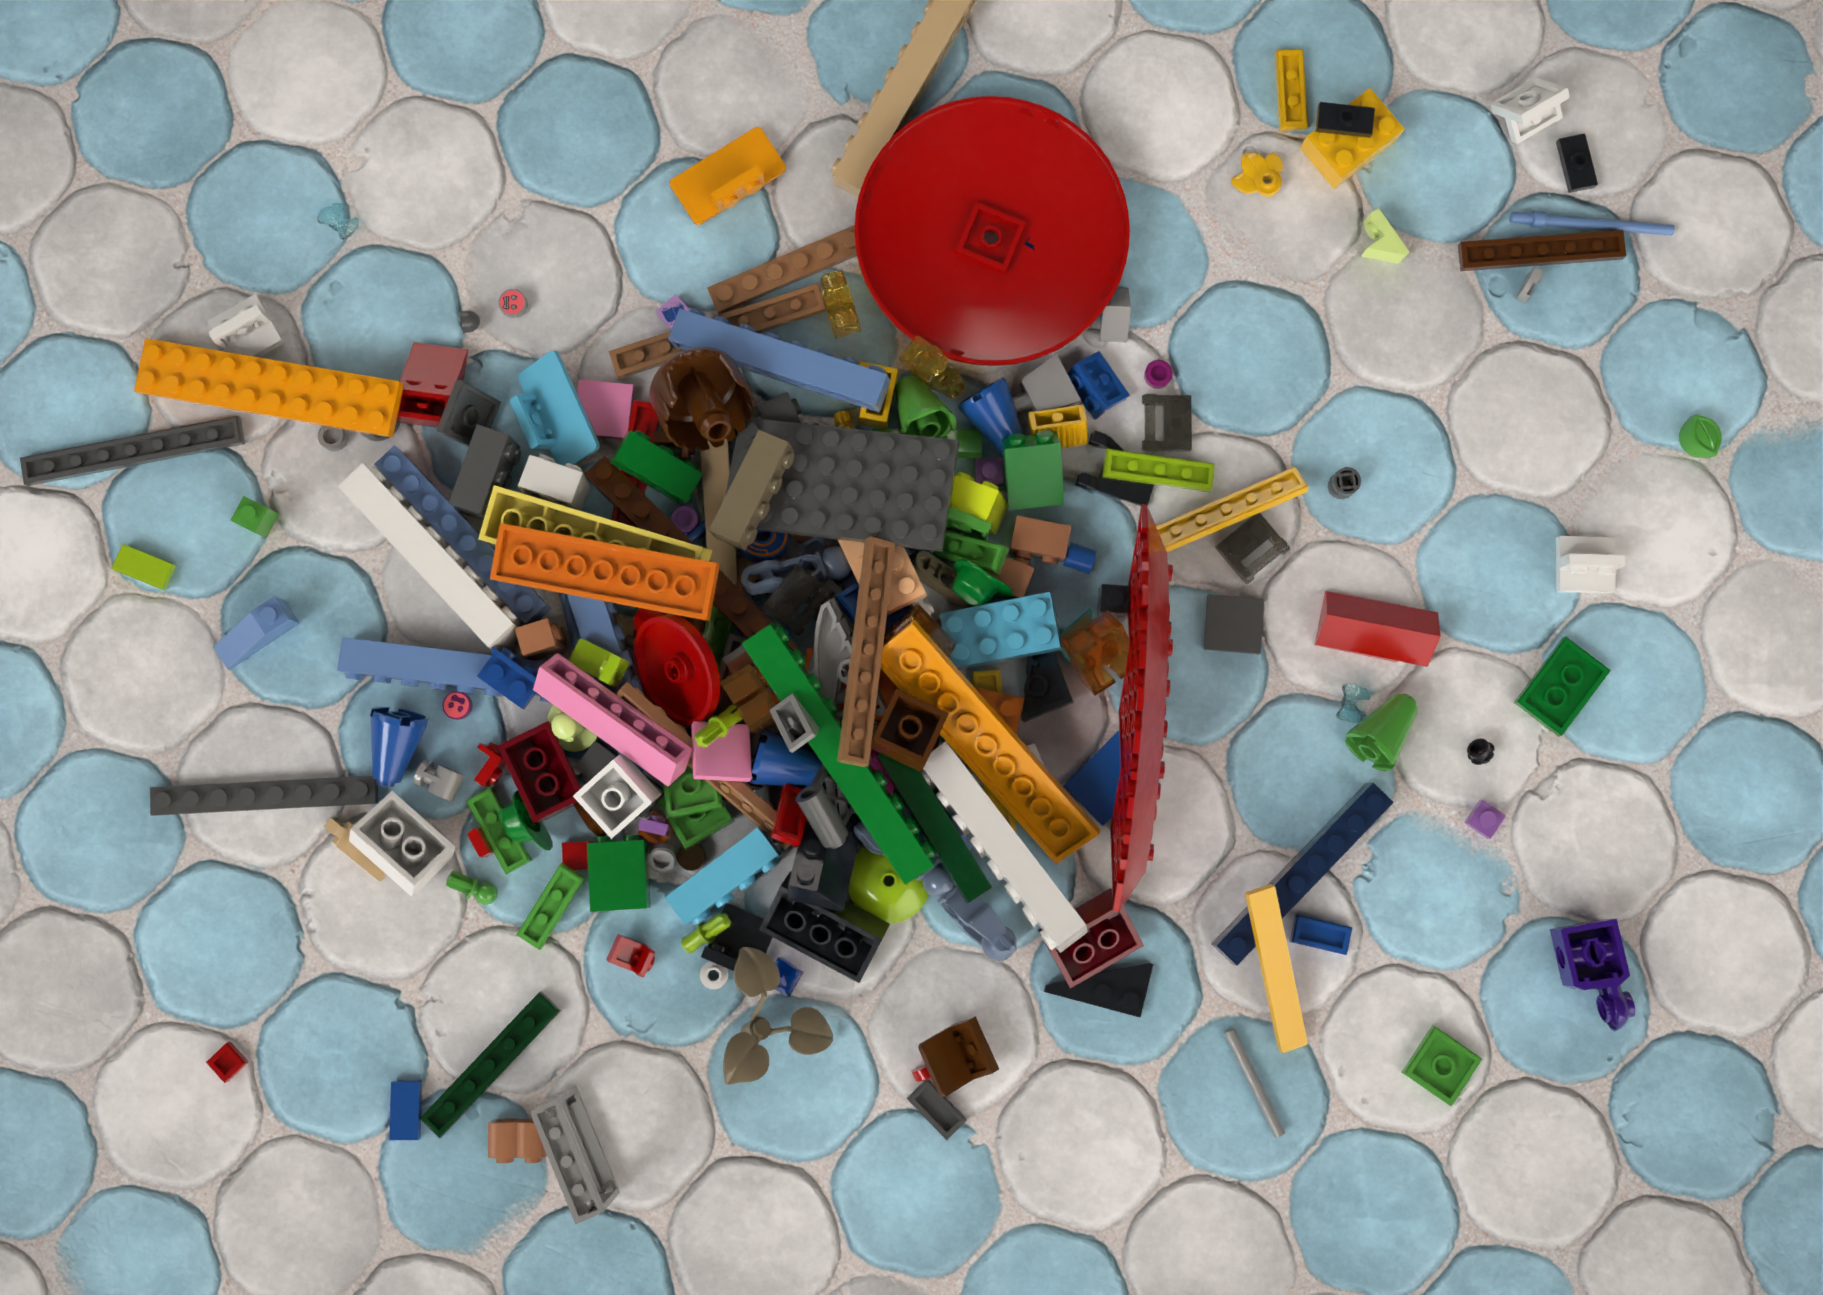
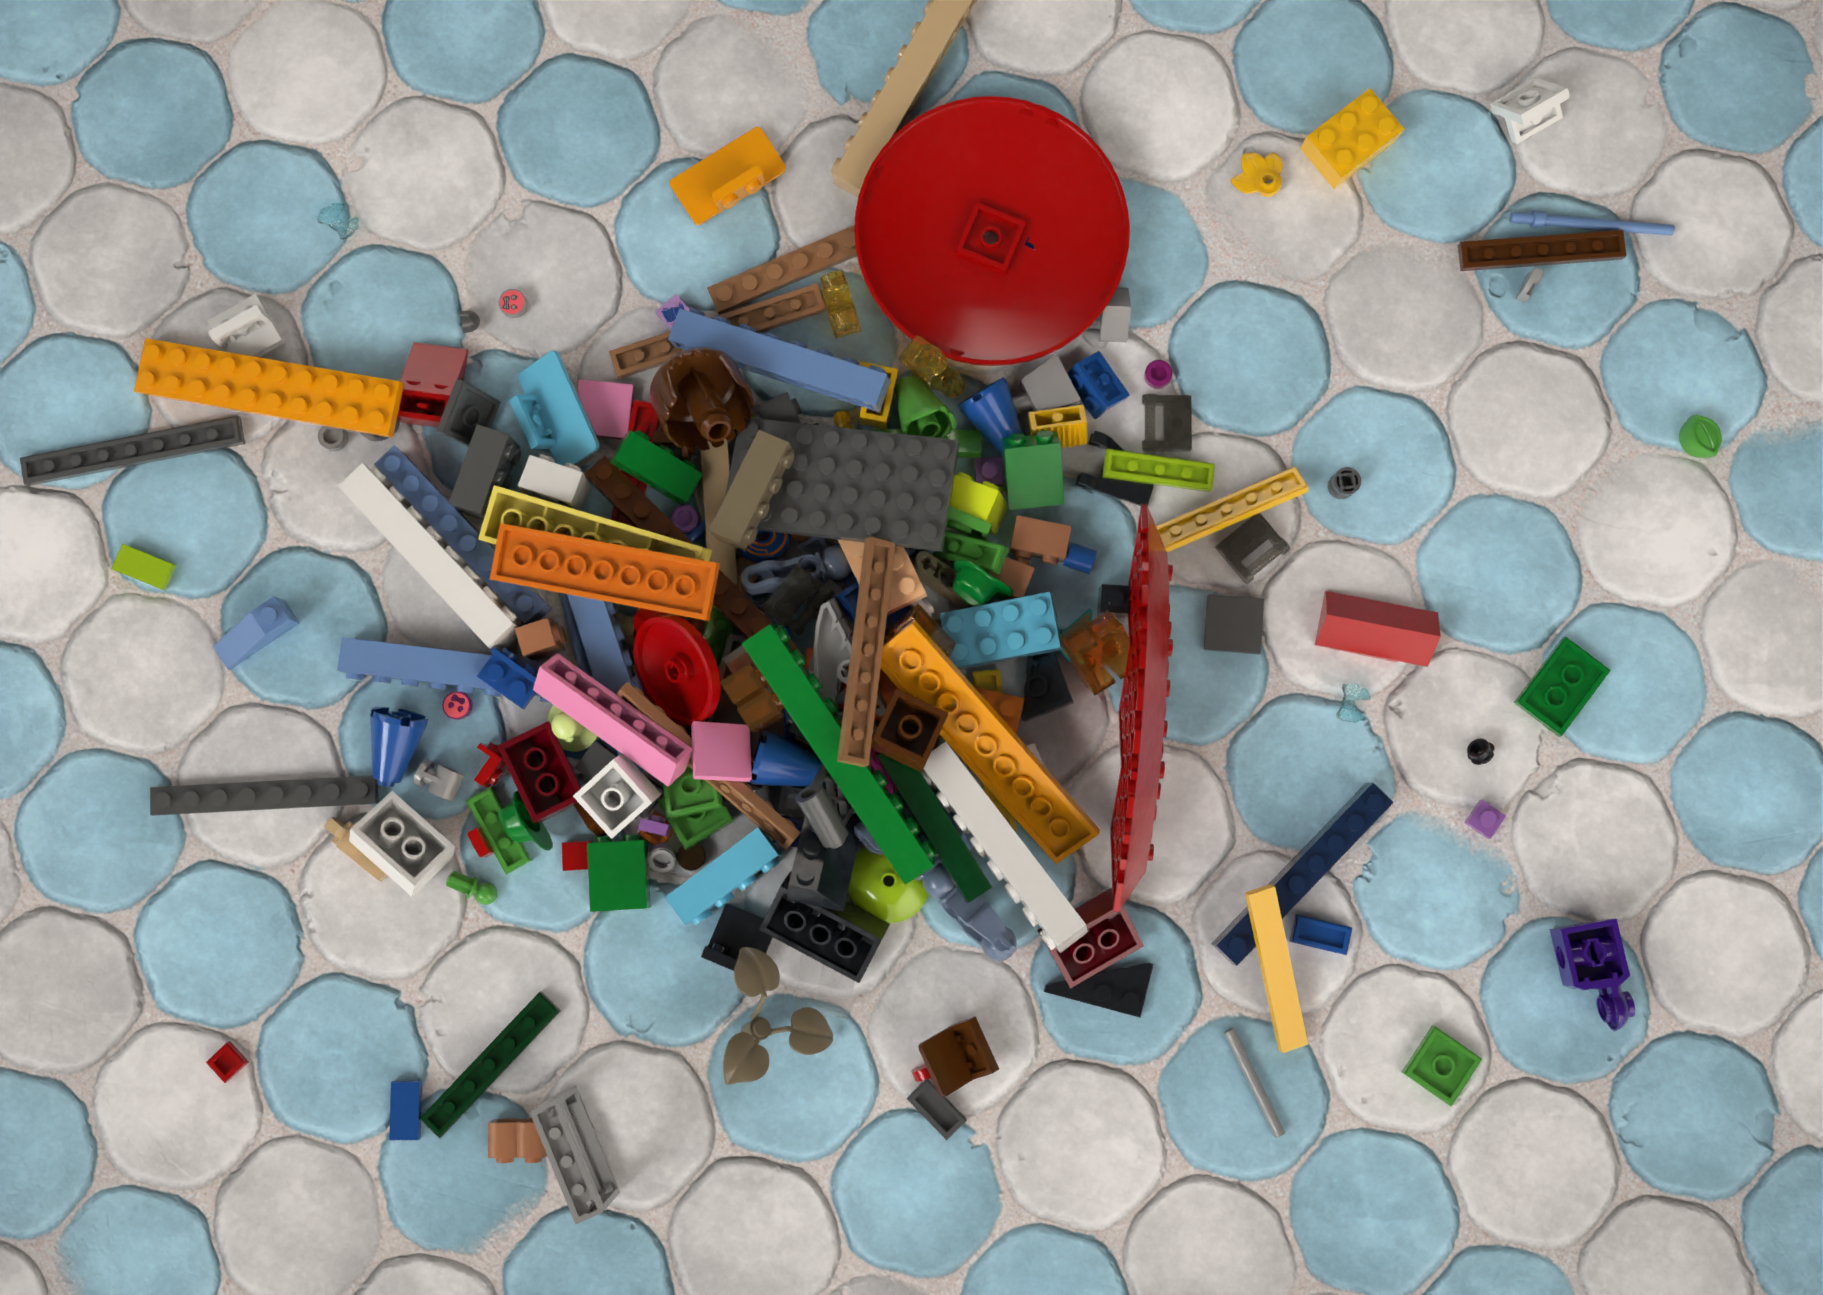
bright green brick [230,496,279,538] -> none
bright green tile [516,863,586,950] -> none
lime bracket [569,638,630,687] -> none
bracket [606,934,655,977] -> none
lime axle [681,913,731,954] -> none
lime axle [694,705,743,747] -> none
white plate [700,961,728,990] -> none
light grey slope [769,693,820,753] -> none
red tile [771,783,807,847] -> none
clear blue tile [775,957,804,997] -> none
blue tile [1063,730,1121,826] -> none
yellow tile [1275,49,1308,131] -> none
black plate [1315,102,1375,138] -> none
bright green cone [1345,694,1418,772] -> none
yellowish green slope [1361,208,1410,264] -> none
black plate [1556,133,1598,193] -> none
white bracket [1556,536,1626,594] -> none

